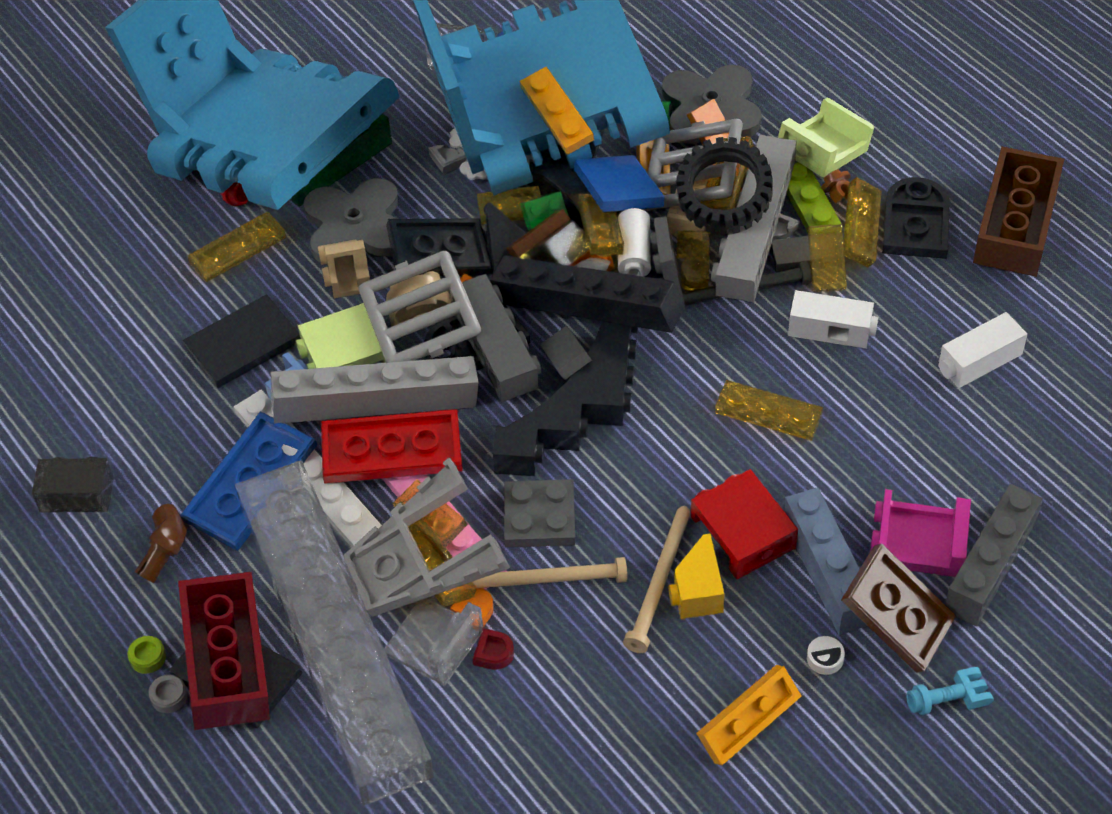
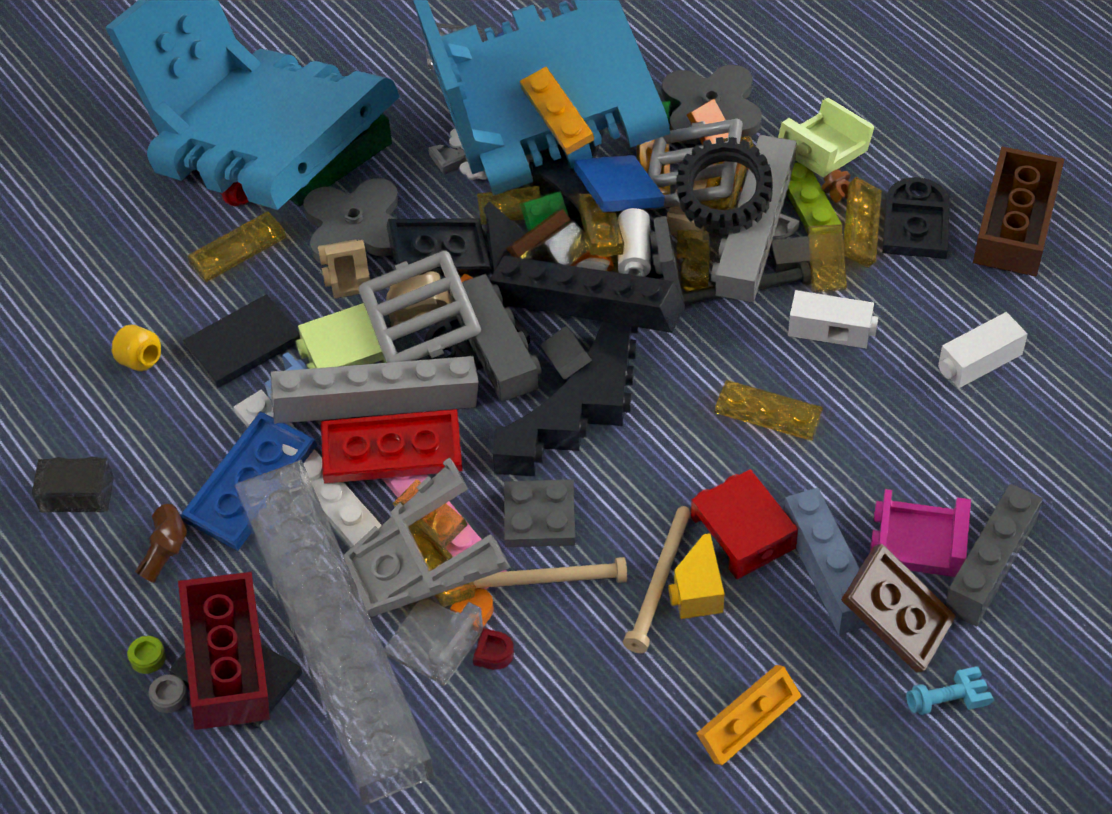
white tile [807,636,845,675] -> none
none -> yellow head [111,324,161,371]

